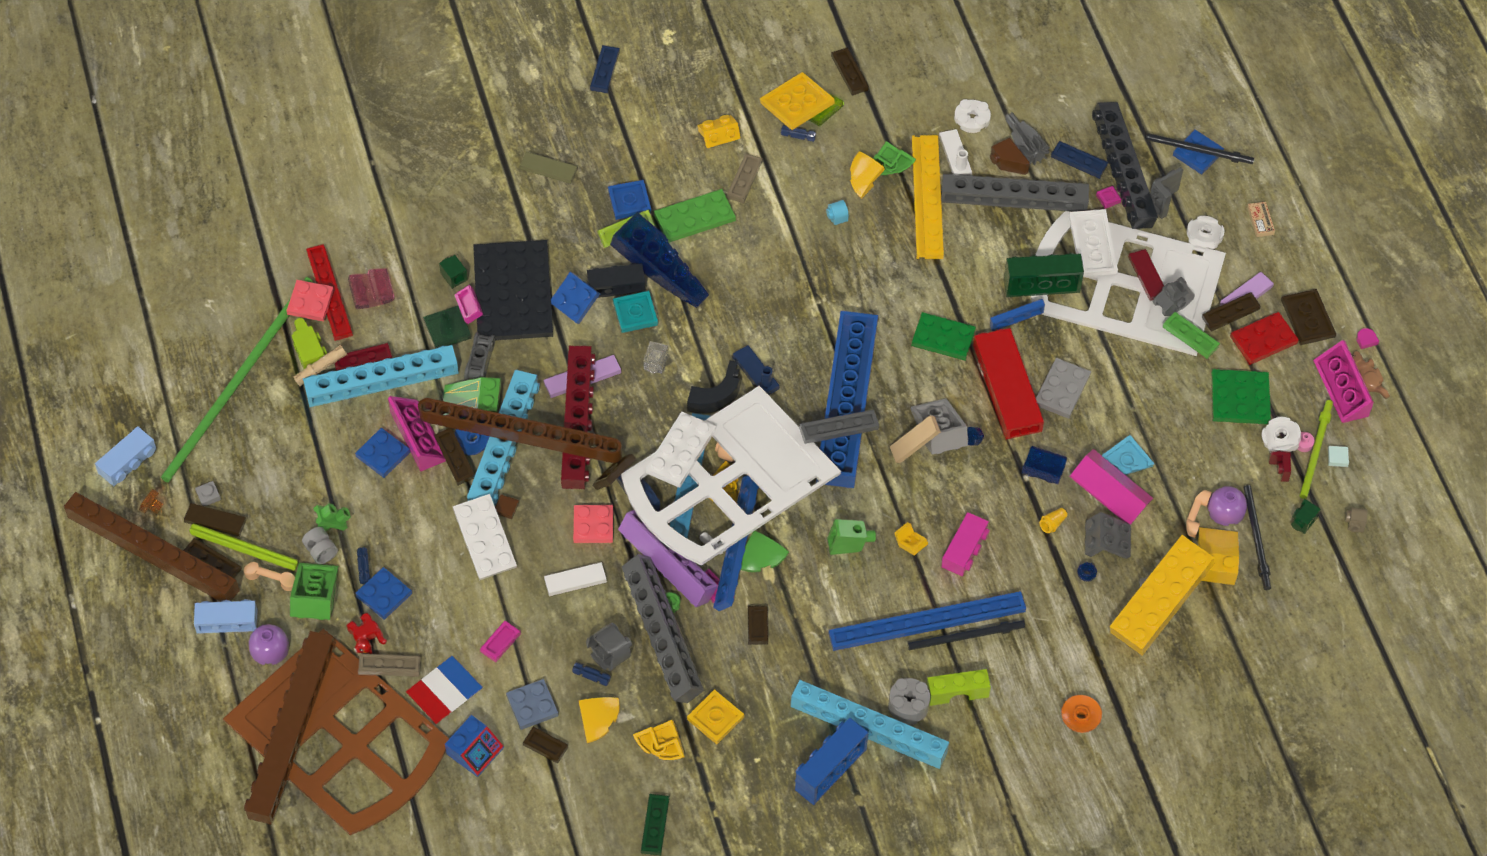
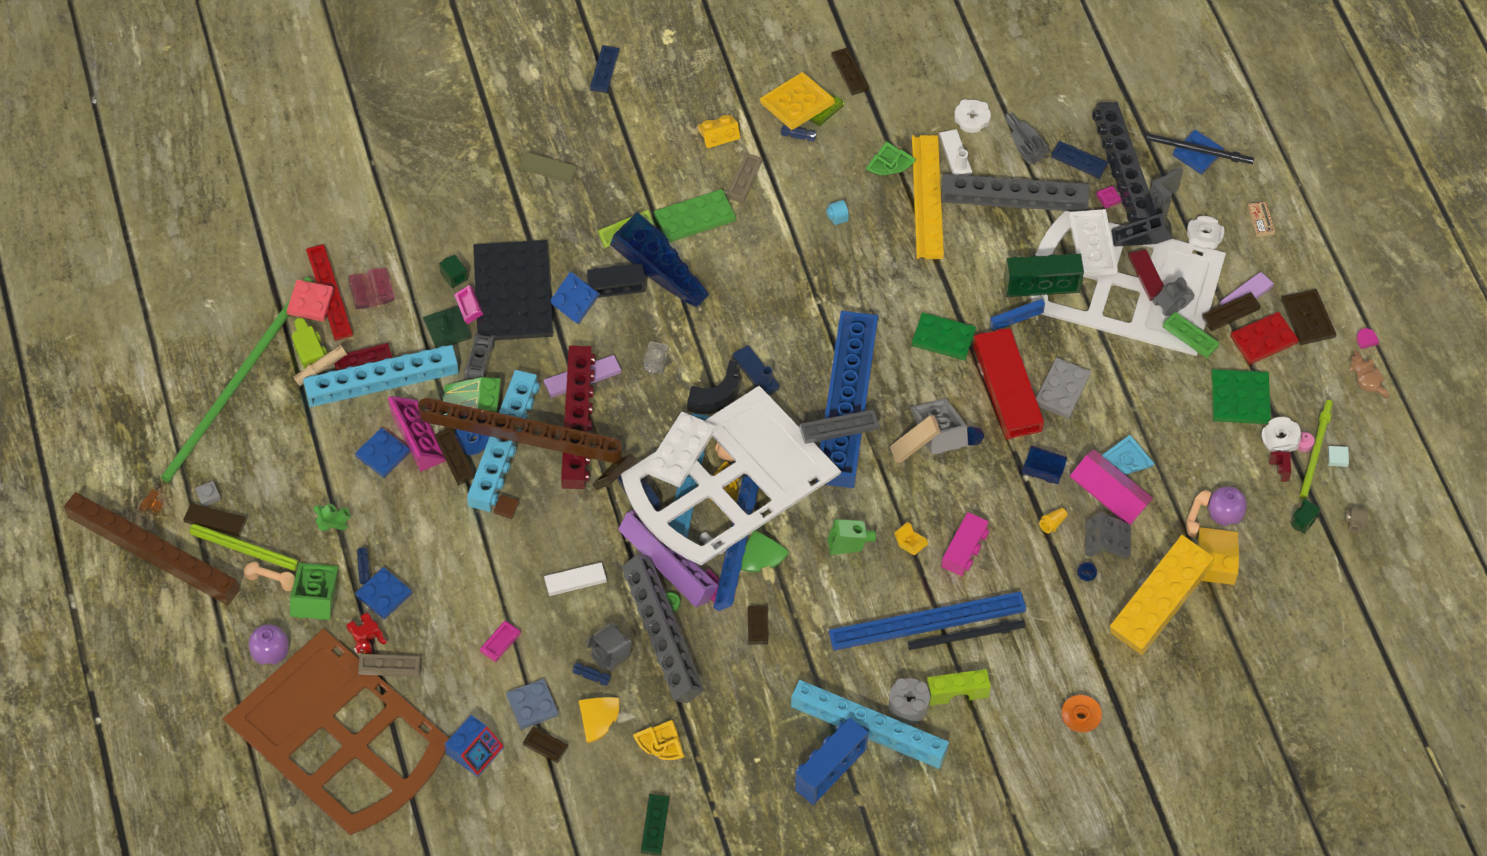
light blue brick [95,427,157,487] -> none
dark brown tile [183,538,242,578] -> none
light blue brick [194,599,258,633] -> none
reddish brown brick [244,631,335,825] -> none
light grey wheel [302,527,338,564] -> none
sticker [406,656,483,724] -> none
white plate [453,494,517,580] -> none
coral plate [573,505,613,543] -> none
blue plate [608,180,651,220] -> none
teal plate [613,291,658,333] -> none
yellow plate [687,689,744,745] -> none
yellow brick [850,151,885,199] -> none
reddish brown slope [990,138,1030,175] -> none
black bar [1243,485,1271,590] -> none
dark pink slope [1313,340,1374,423] -> none
none -> black slope [1111,213,1173,247]

